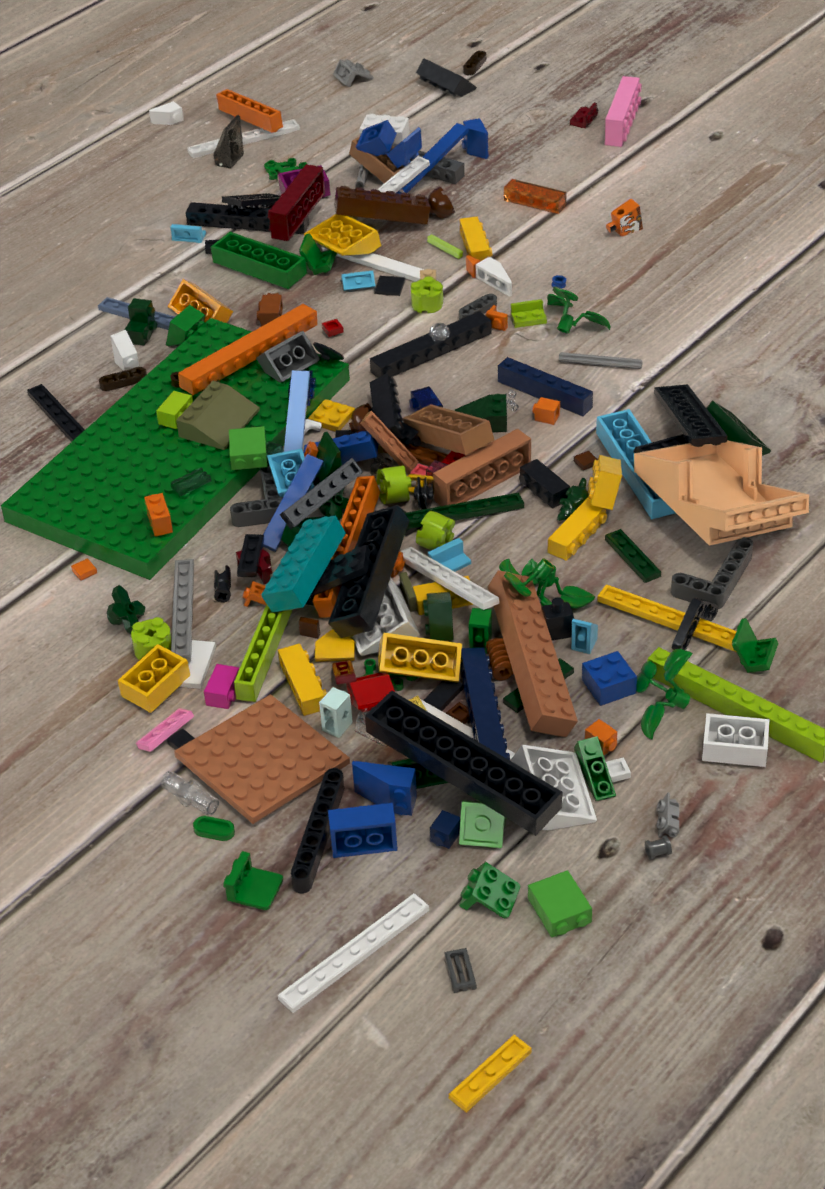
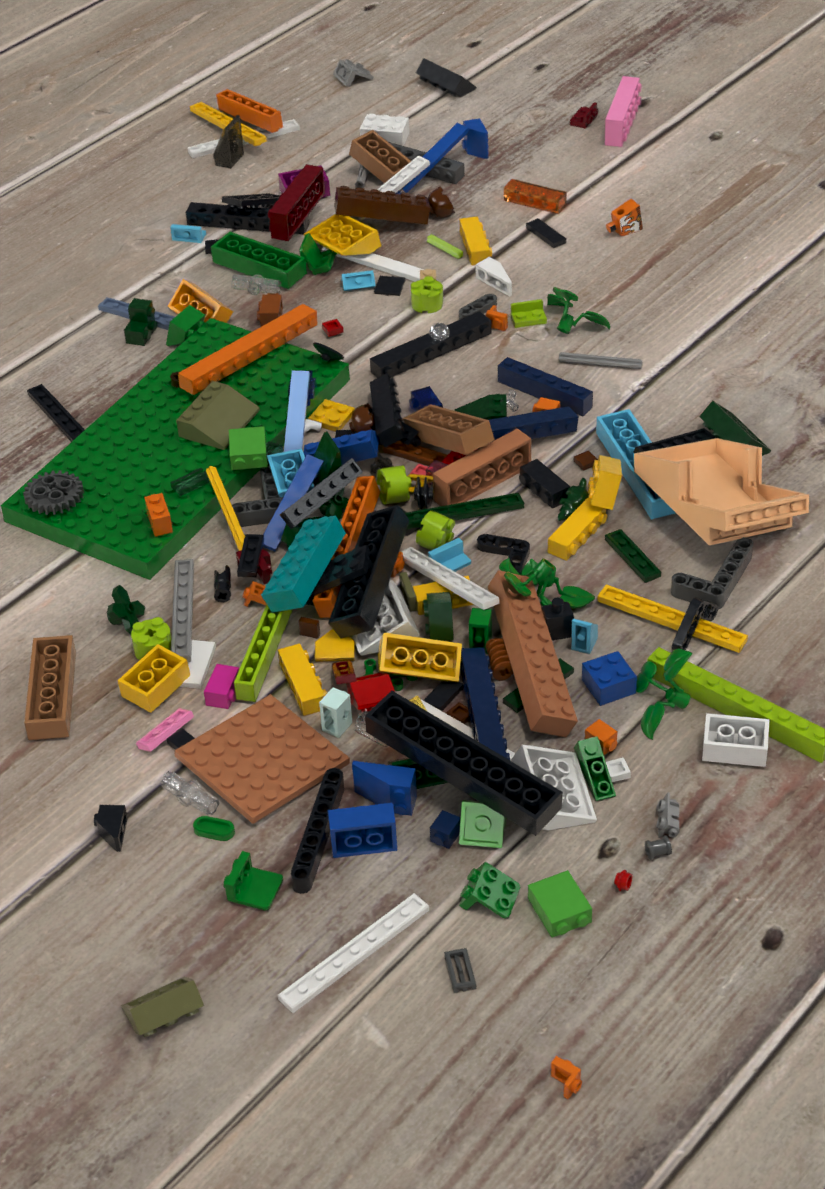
orange tile [71,558,97,580] -> none
dark brown beam [99,367,147,391] -> none
white slope [110,330,139,371] -> none
white slope [149,101,184,125] -> none
lime brick [156,391,193,429] -> none
dark grey slope [256,331,321,383] -> none
green plant [264,158,307,180] -> none
orange tile [304,441,318,457] -> none
blue slope [356,120,397,156] -> none
nougat tile [360,411,419,474] -> none
blue slope [386,127,422,168] -> none
yellow tile [449,1035,532,1113] -> none
dark brown beam [463,51,487,76] -> none
orange slope [466,255,480,278] -> none
blue bush [552,275,566,289] -> none
black plate [654,384,727,447] -> none
green bracket [732,618,779,673] -> none
none -> dark grey gear [23,470,84,515]
none -> medium nougat brick [24,635,76,740]
none -> black slope [94,805,128,852]
none -> olive slope [121,977,204,1037]
none -> yellow plate [190,102,267,146]
none -> yellow axle [206,466,245,551]
none -> clear piece [231,274,281,295]
none -> black beam [477,534,530,575]
none -> dark blue brick [488,406,579,444]
none -> black tile [526,218,566,248]
none -> orange bracket [551,1056,582,1099]
none -> red plate [614,870,633,891]

